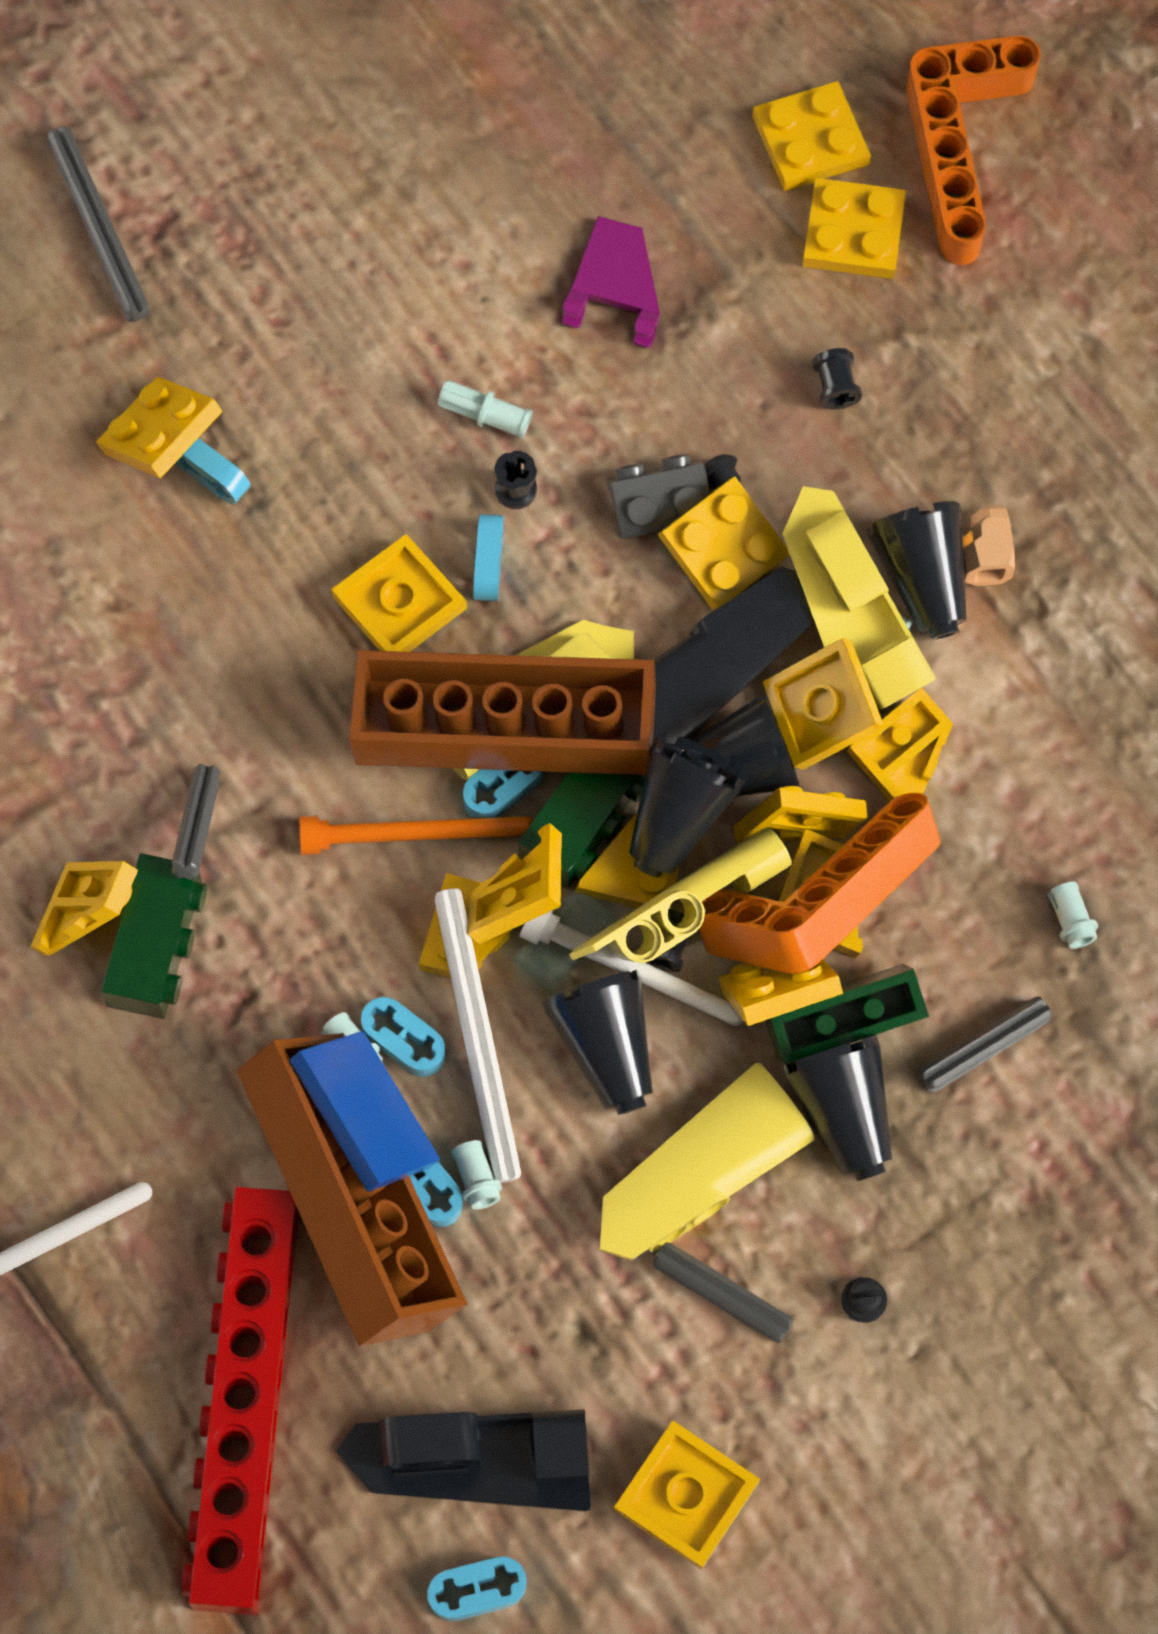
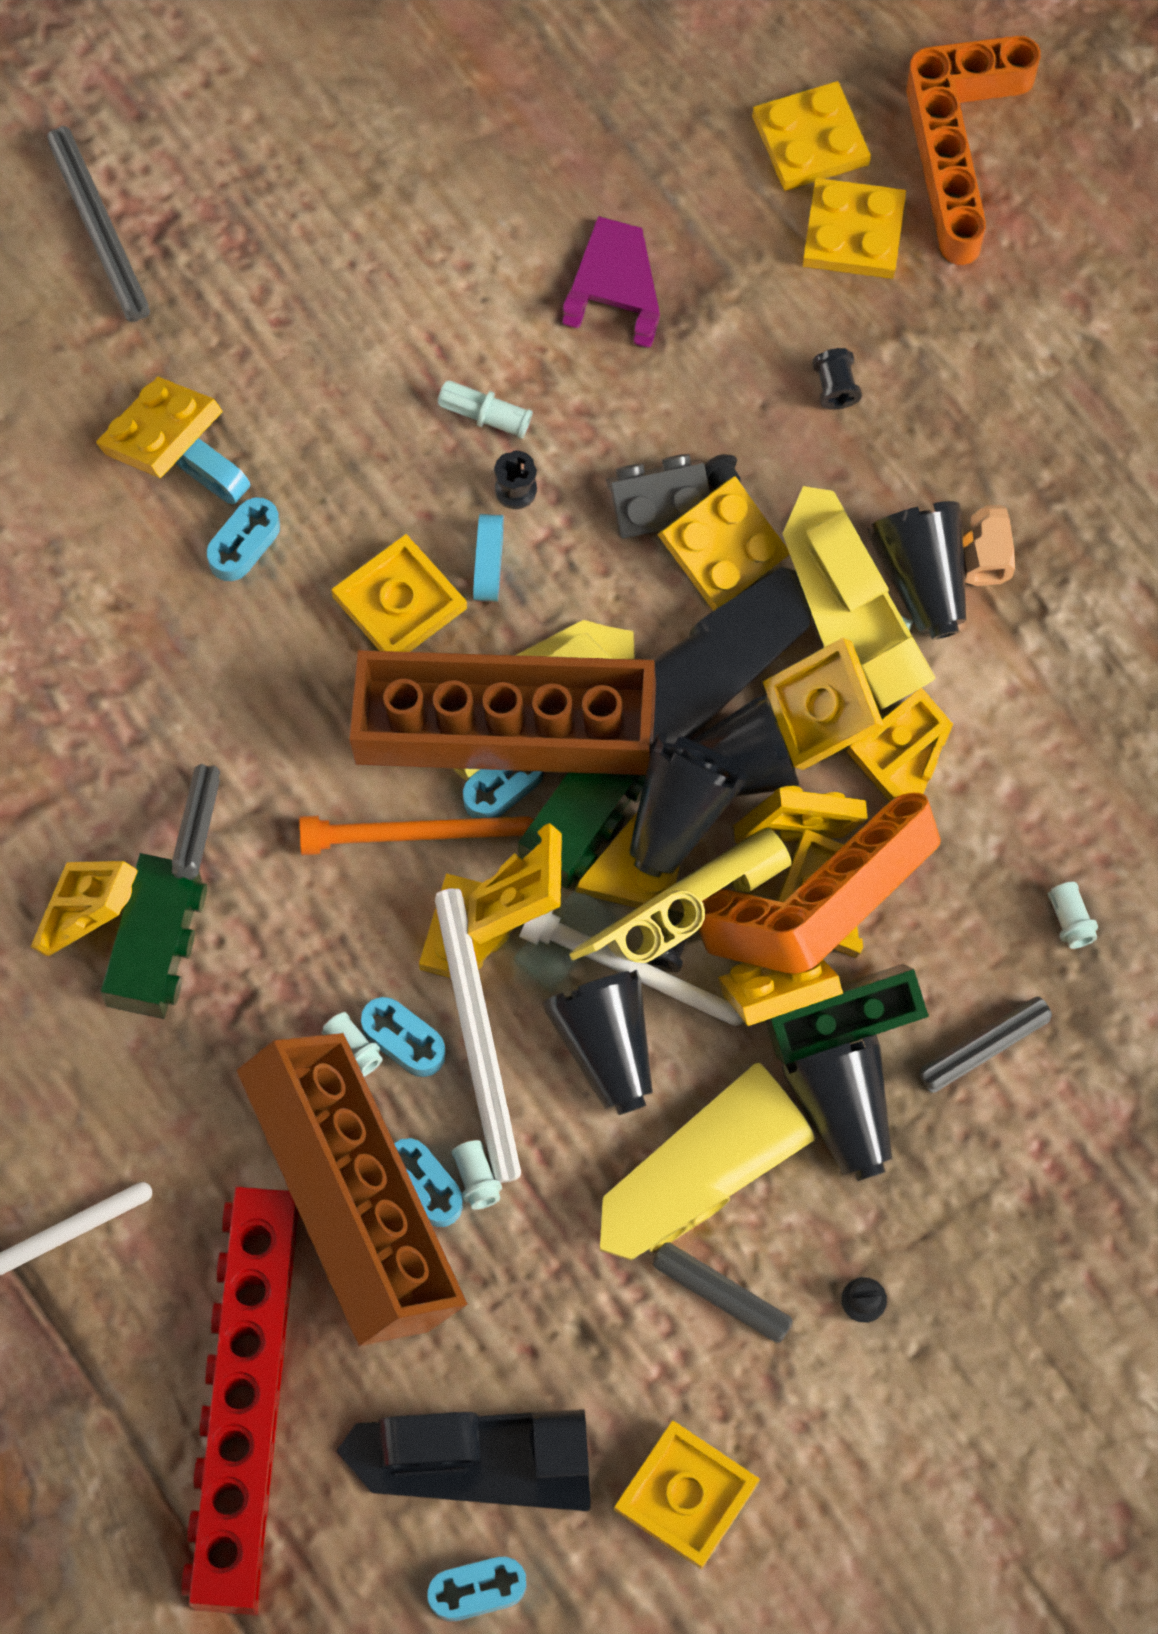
blue tile [289,1031,441,1192] -> none
none -> medium azure beam [207,498,280,581]

